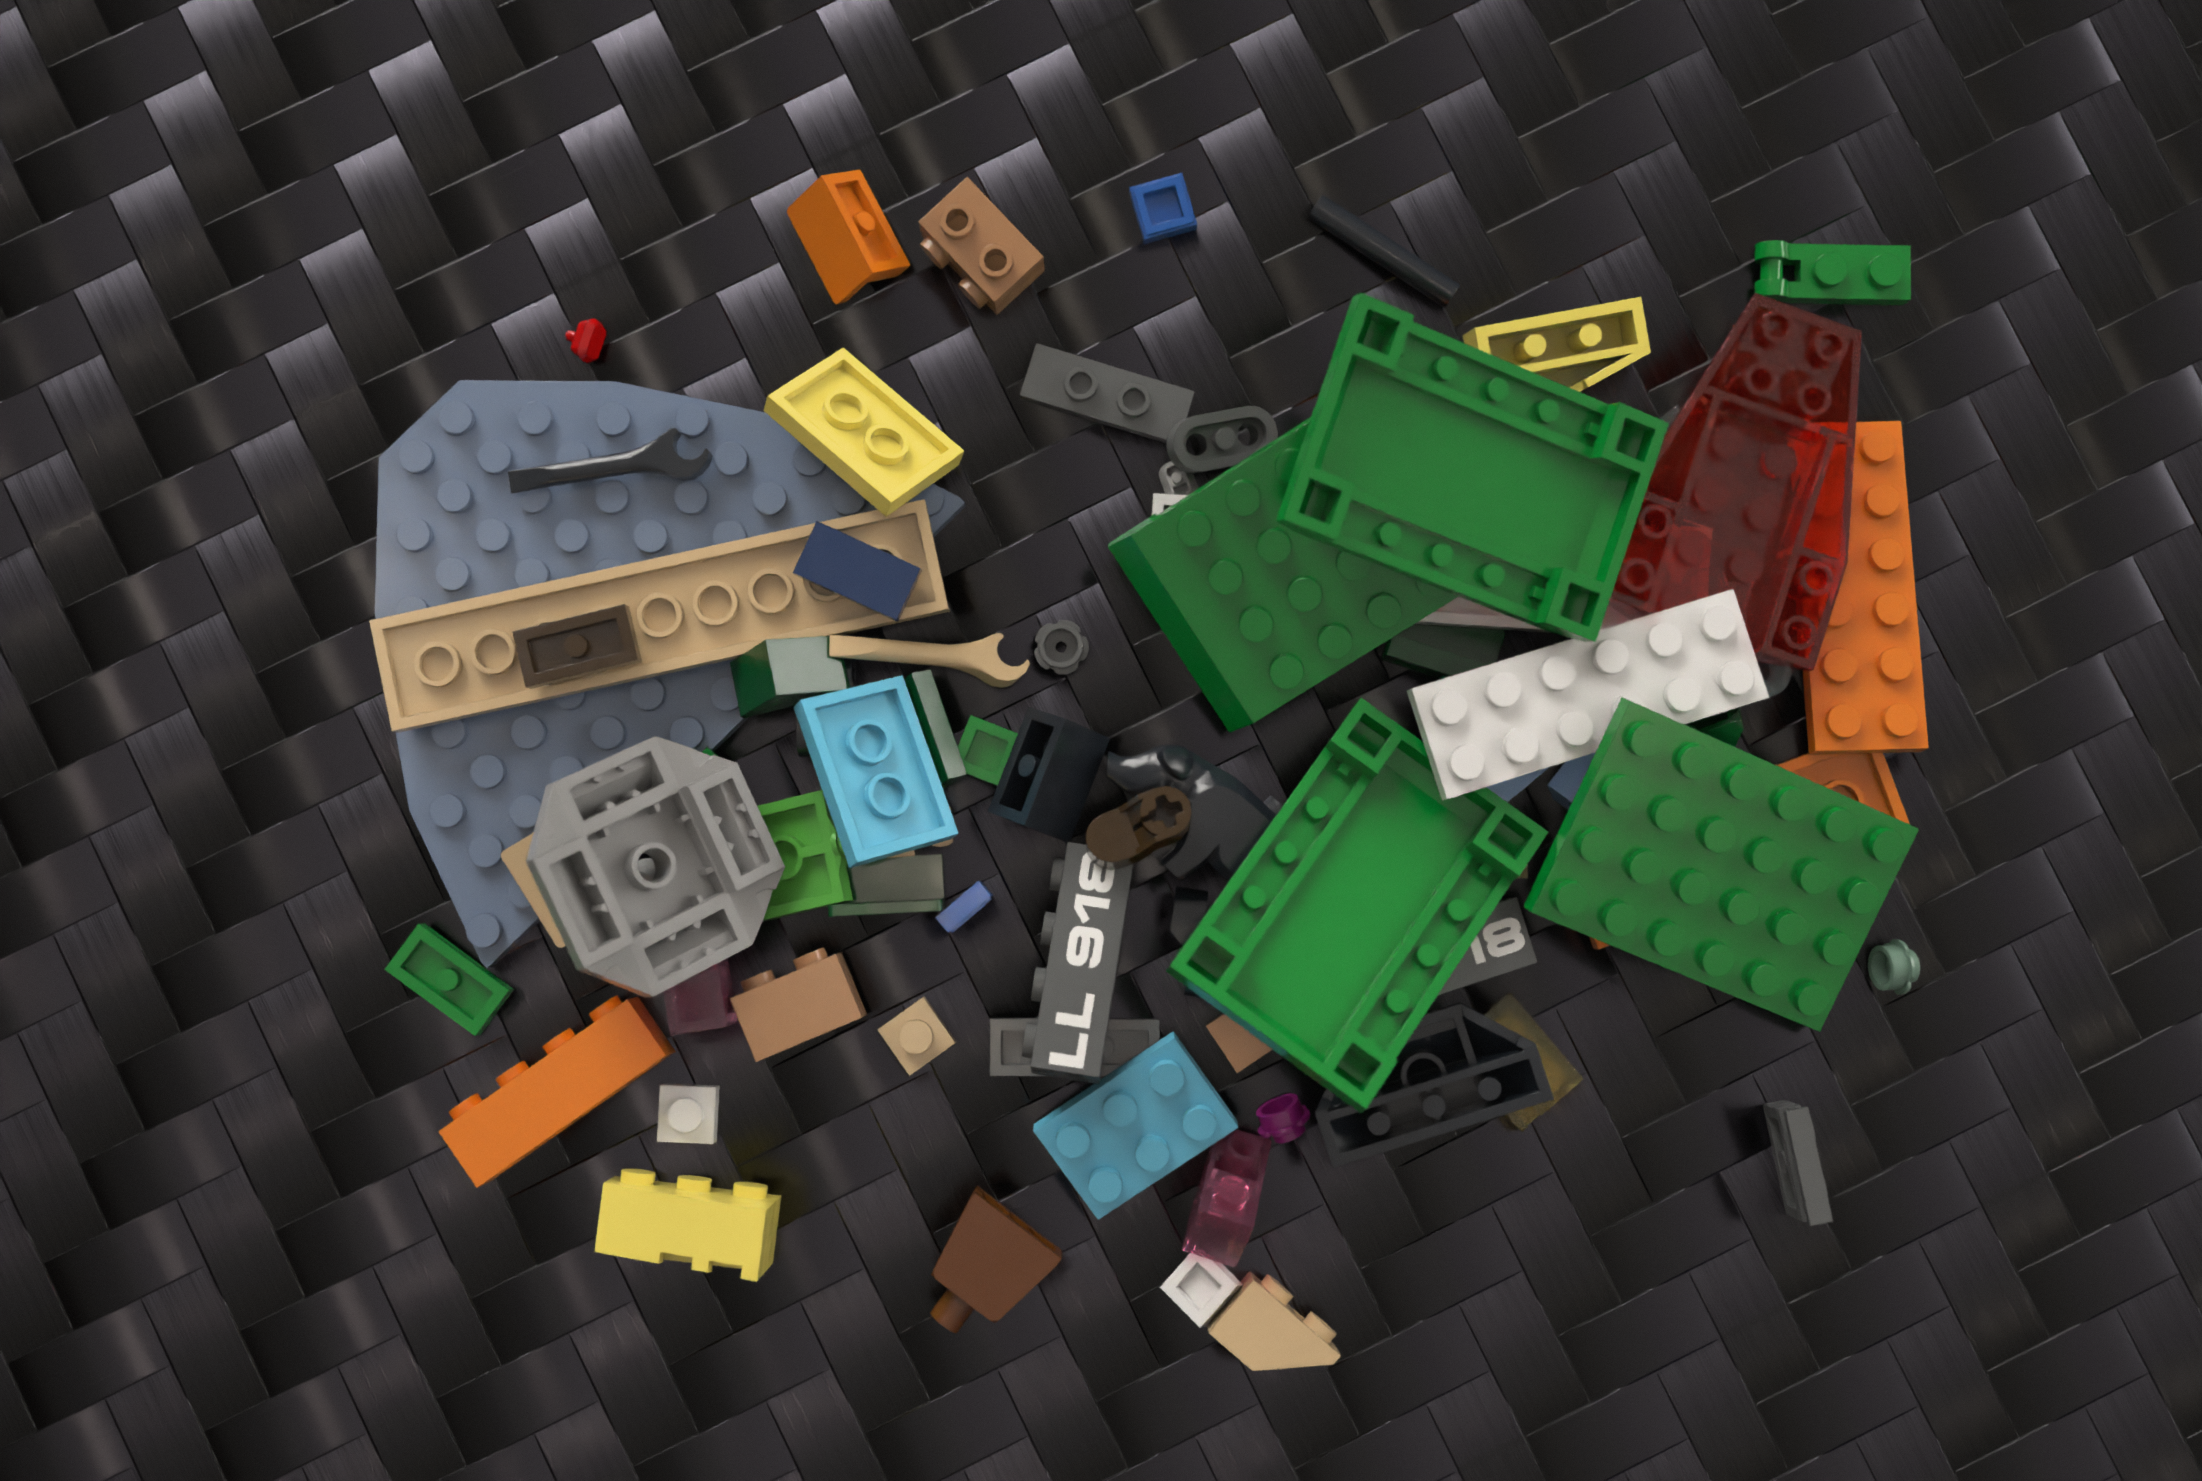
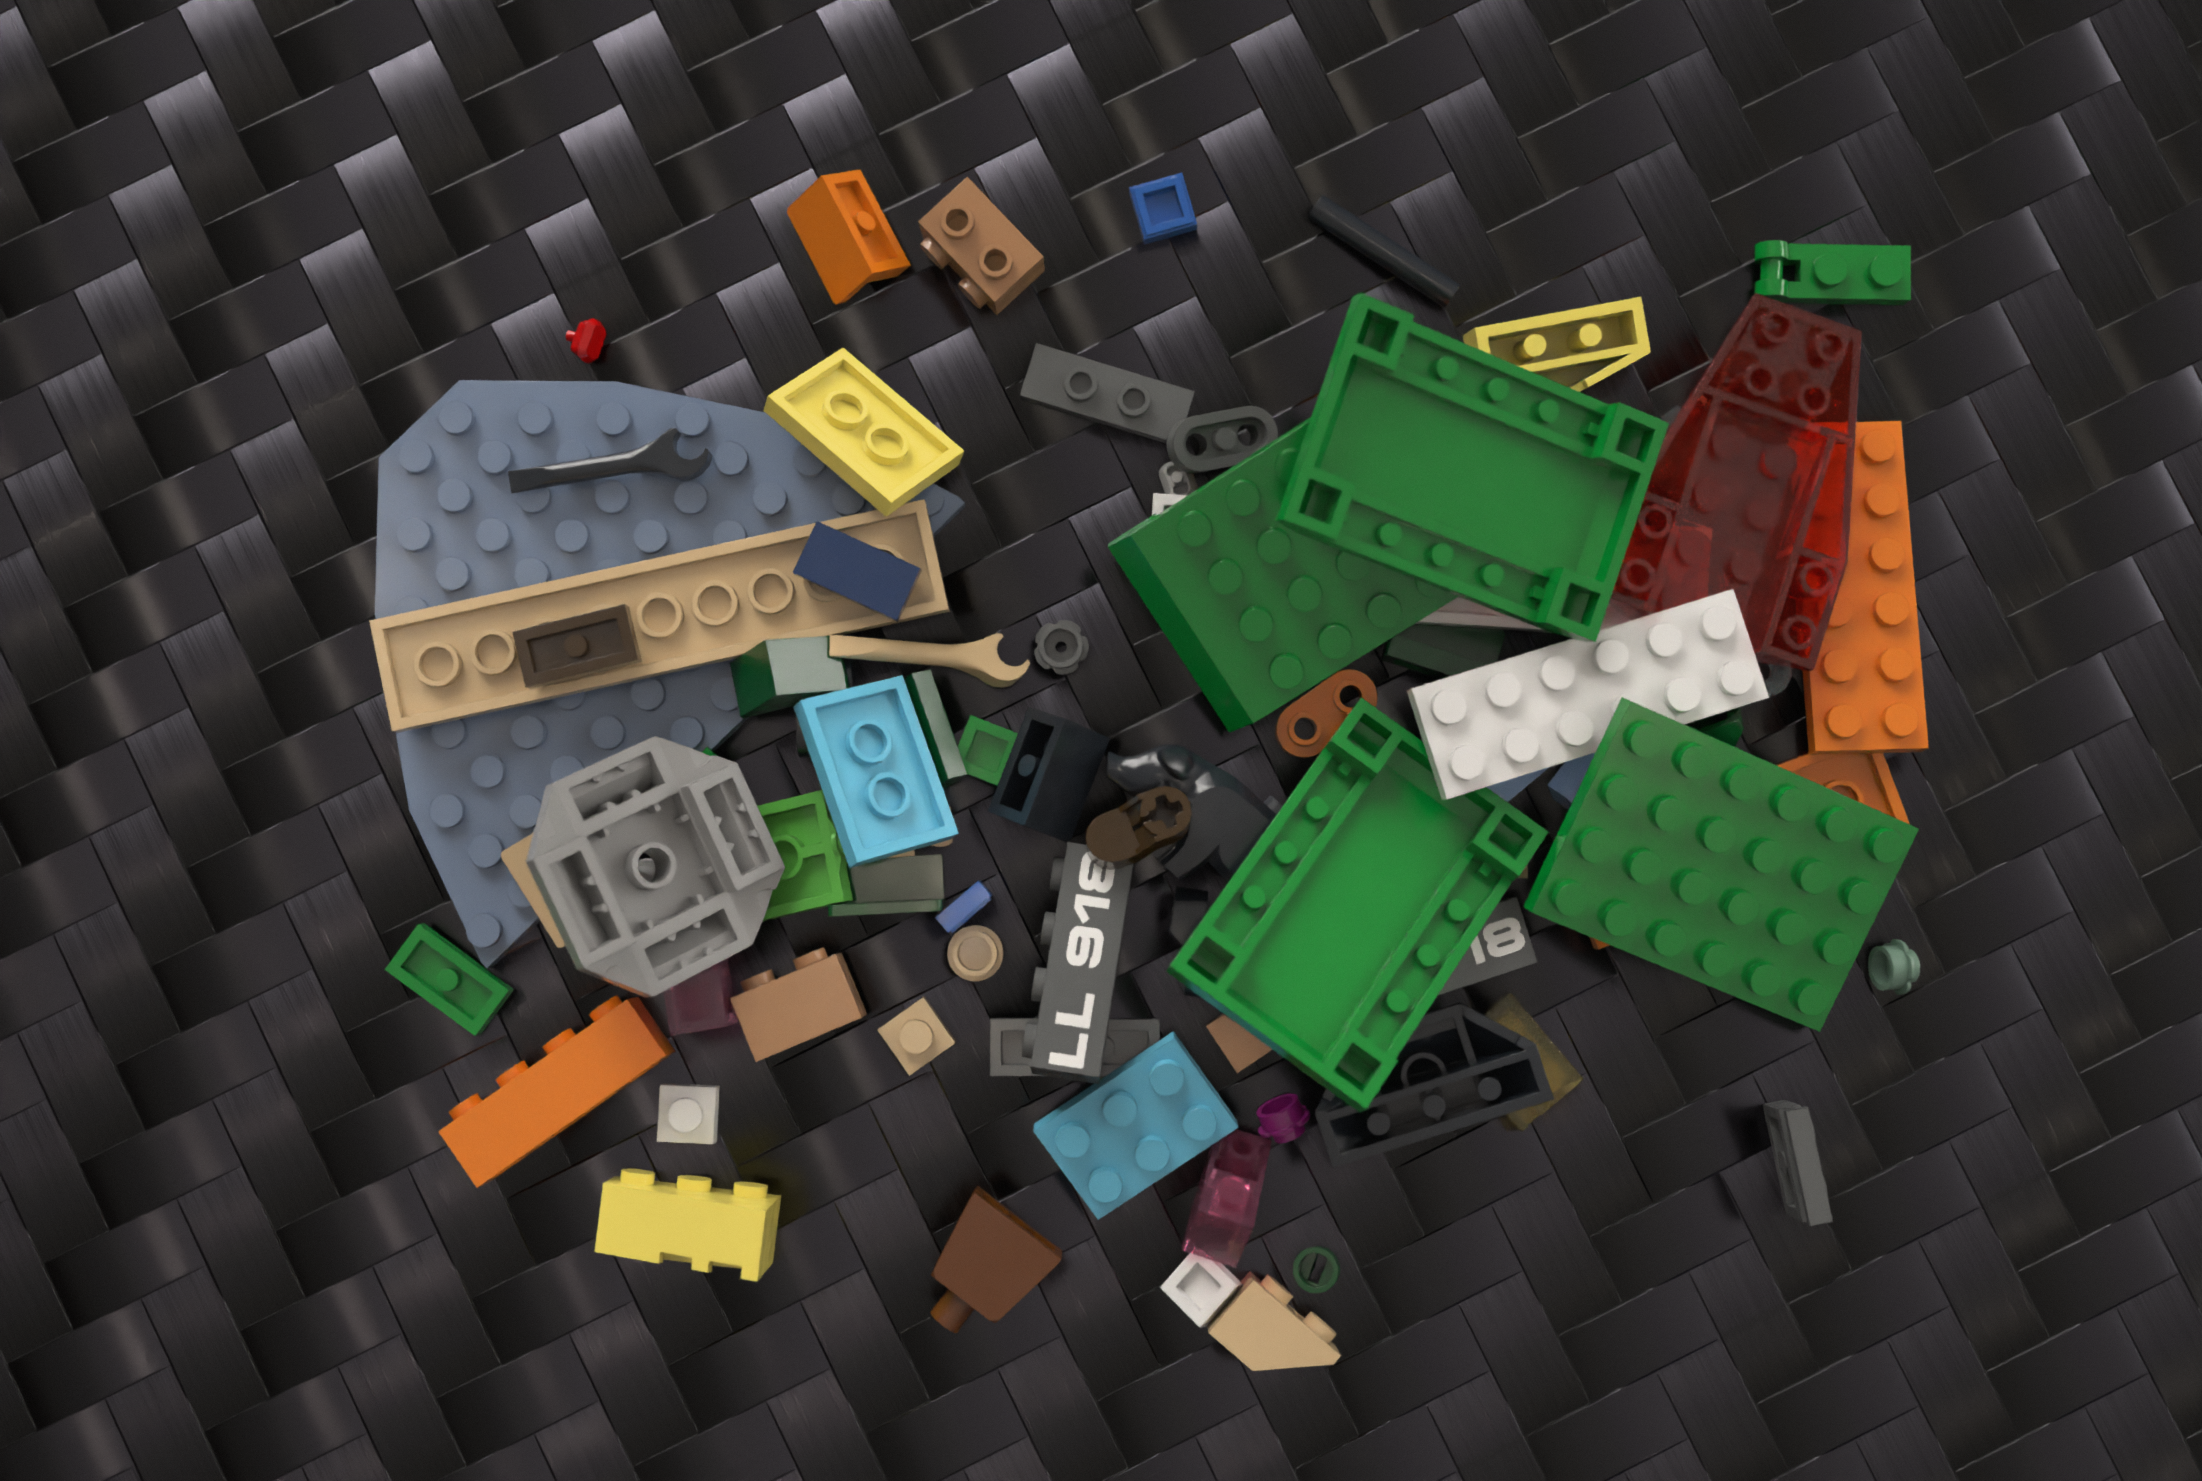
none -> tan plate [947,925,1004,981]
none -> orange plate [1275,669,1377,758]
none -> dark green hinge [1293,1246,1340,1294]

